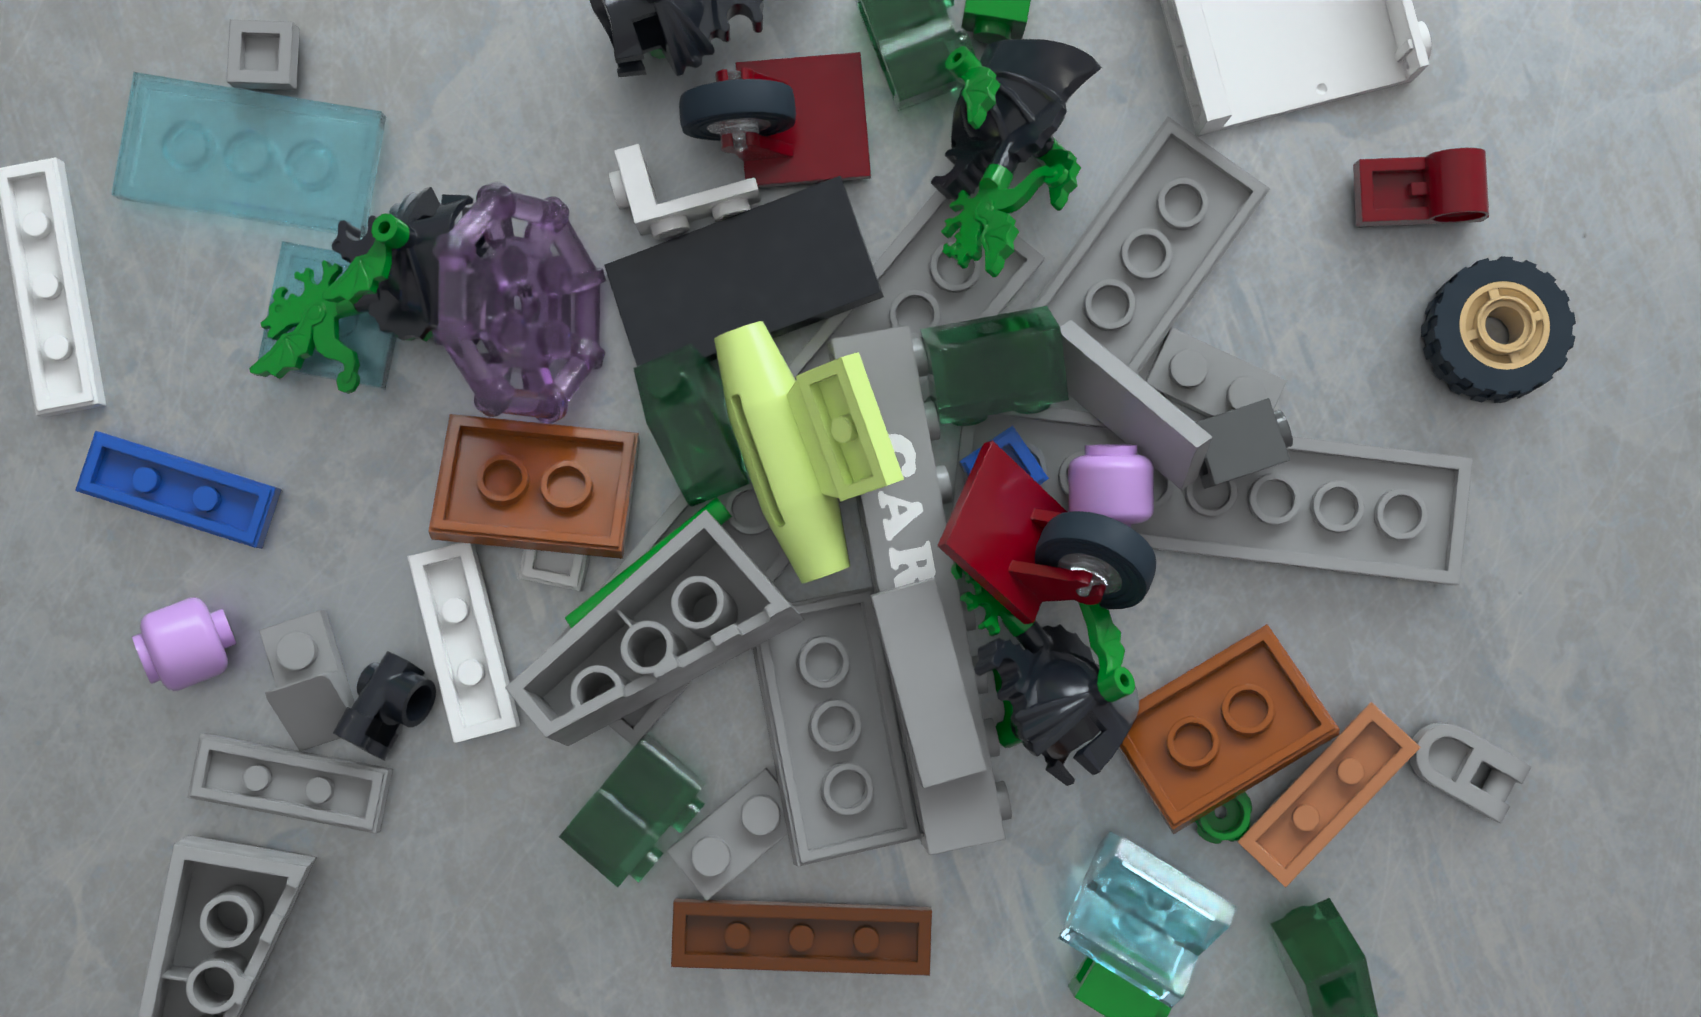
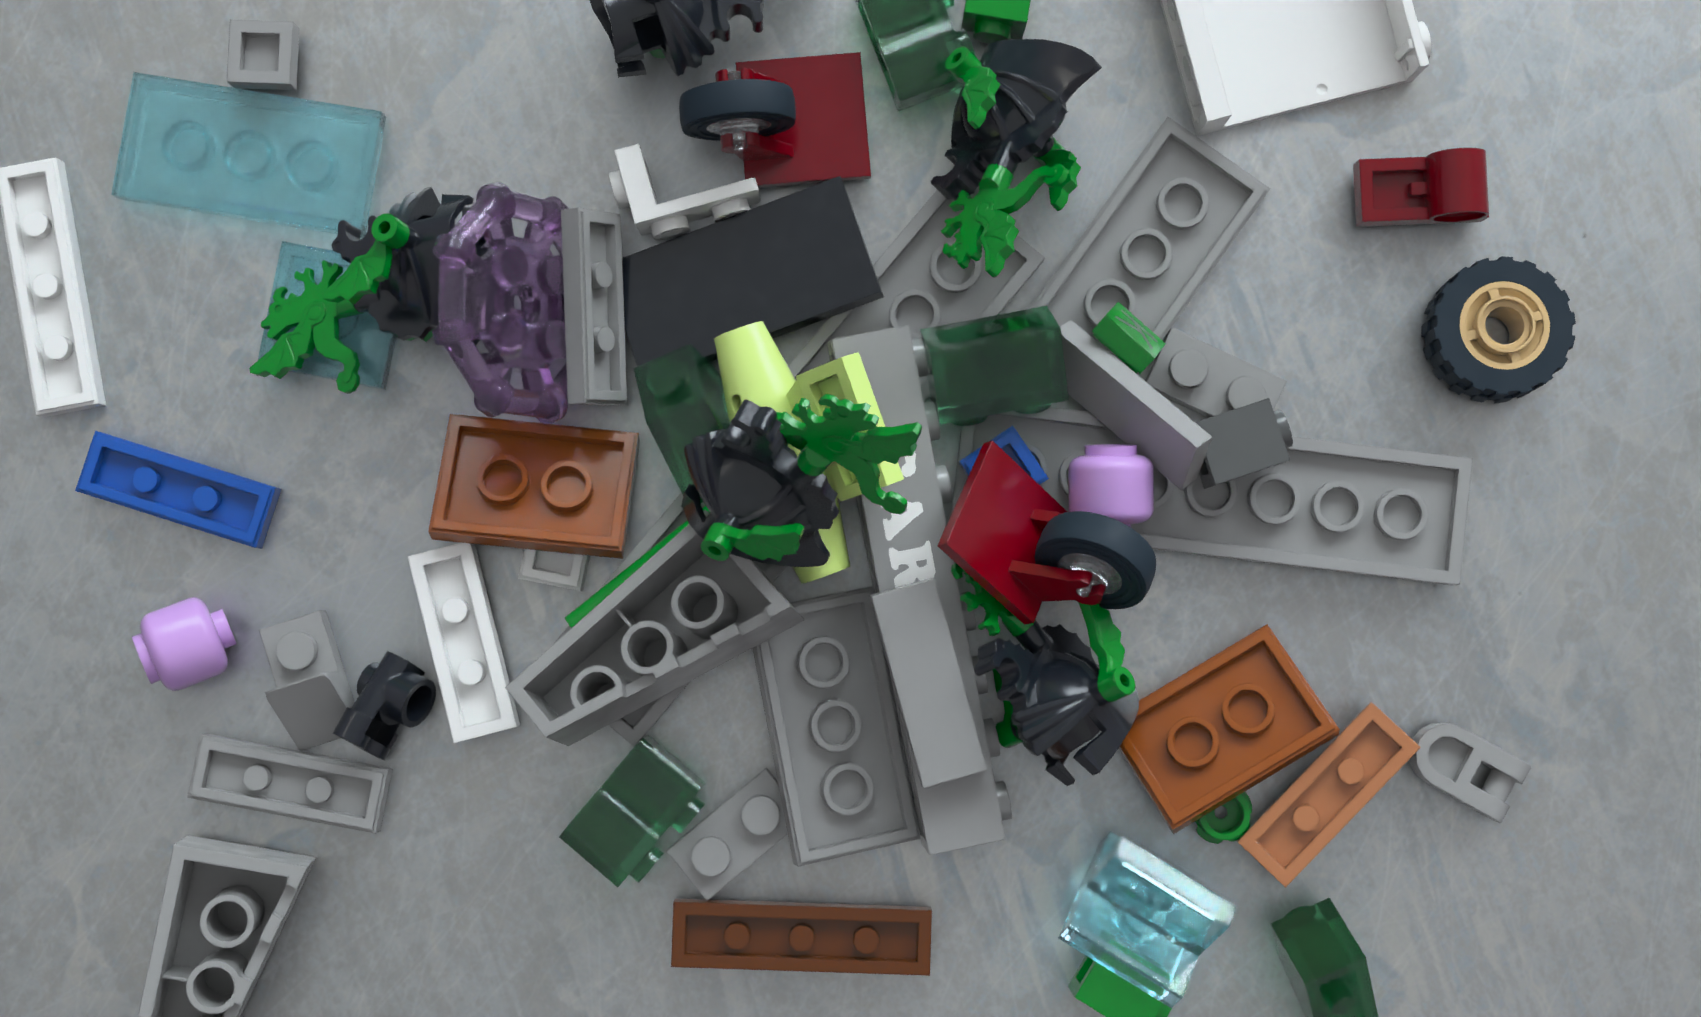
none -> light grey tile [561,207,627,406]
none -> helmet [681,394,922,567]
none -> green tile [1092,302,1166,374]

